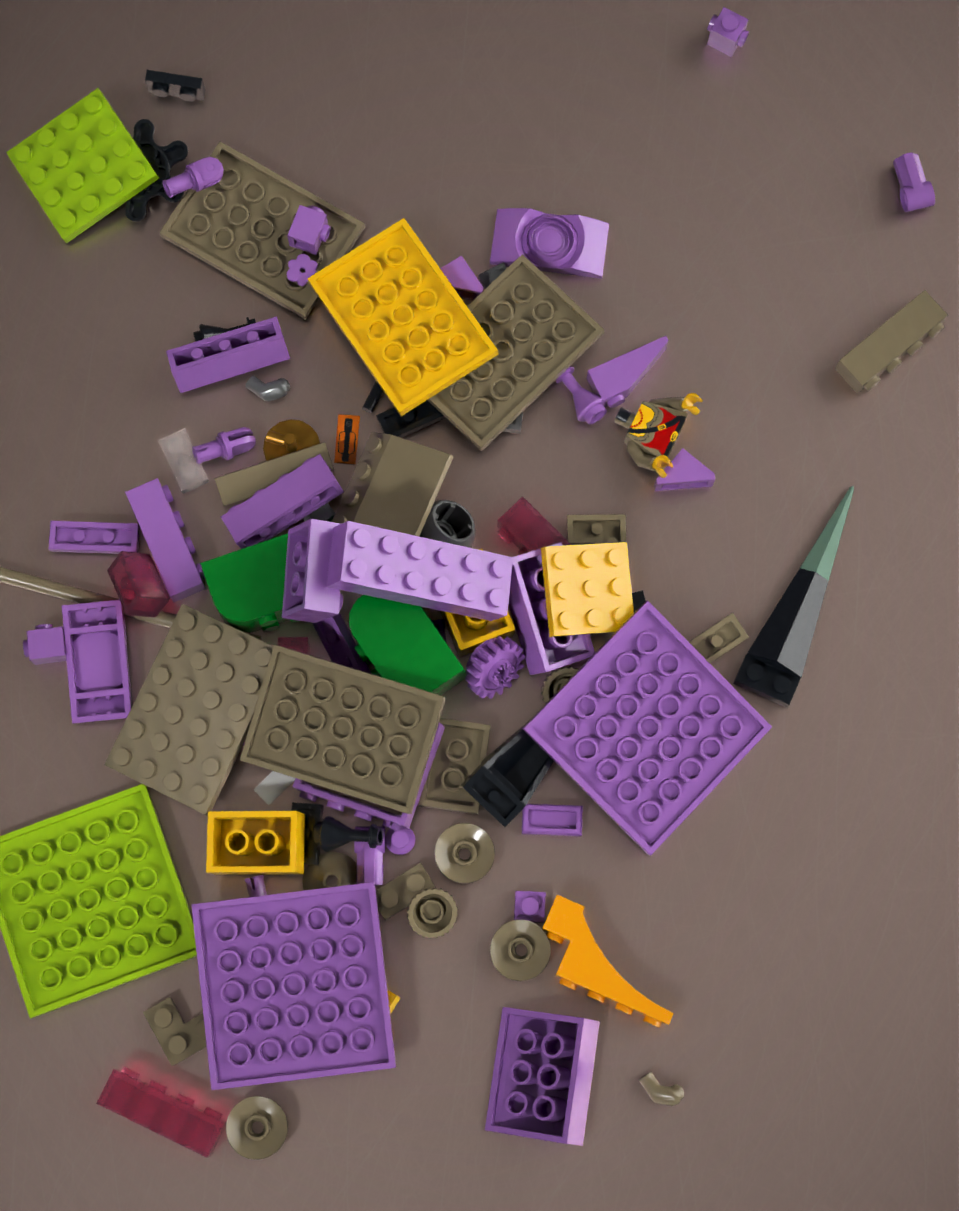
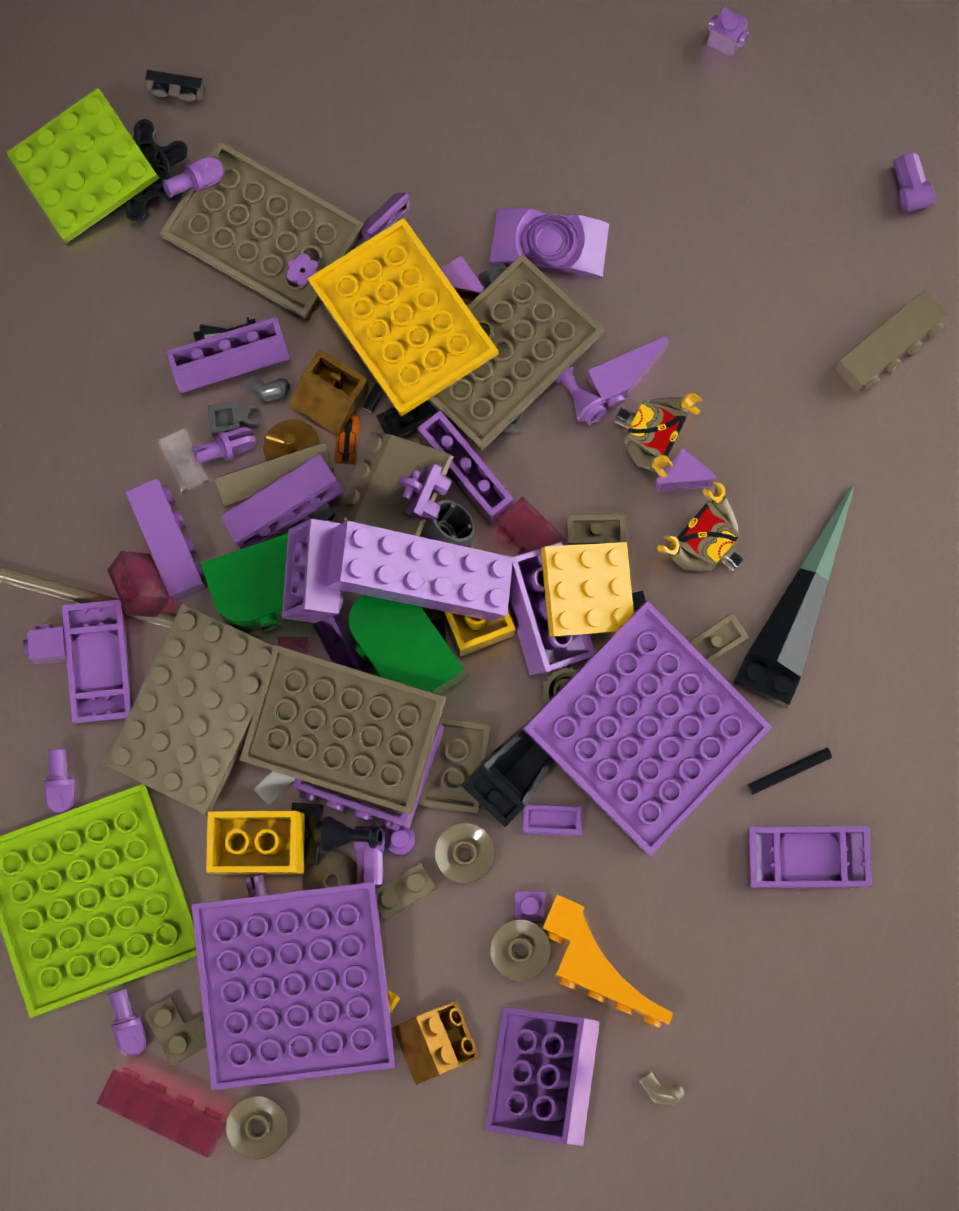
medium lavender plate [48,521,140,555] -> none
medium lavender brick [287,205,331,255] -> none
dark tan hat [407,887,458,939] -> none
medium lavender gear [465,636,525,699] -> none
none -> medium lavender arm [44,748,75,814]
none -> medium lavender arm [108,988,146,1056]
none -> dark grey plate [208,402,261,436]
none -> pearl gold slope [289,349,369,436]
none -> medium lavender slope [361,192,410,241]
none -> pearl gold slope [393,1001,480,1085]
none -> medium lavender hips [398,464,452,520]
none -> medium lavender brick [417,411,514,525]
none -> torso [657,481,745,572]
none -> black bar [747,747,832,795]
none -> medium lavender slope [748,826,872,889]

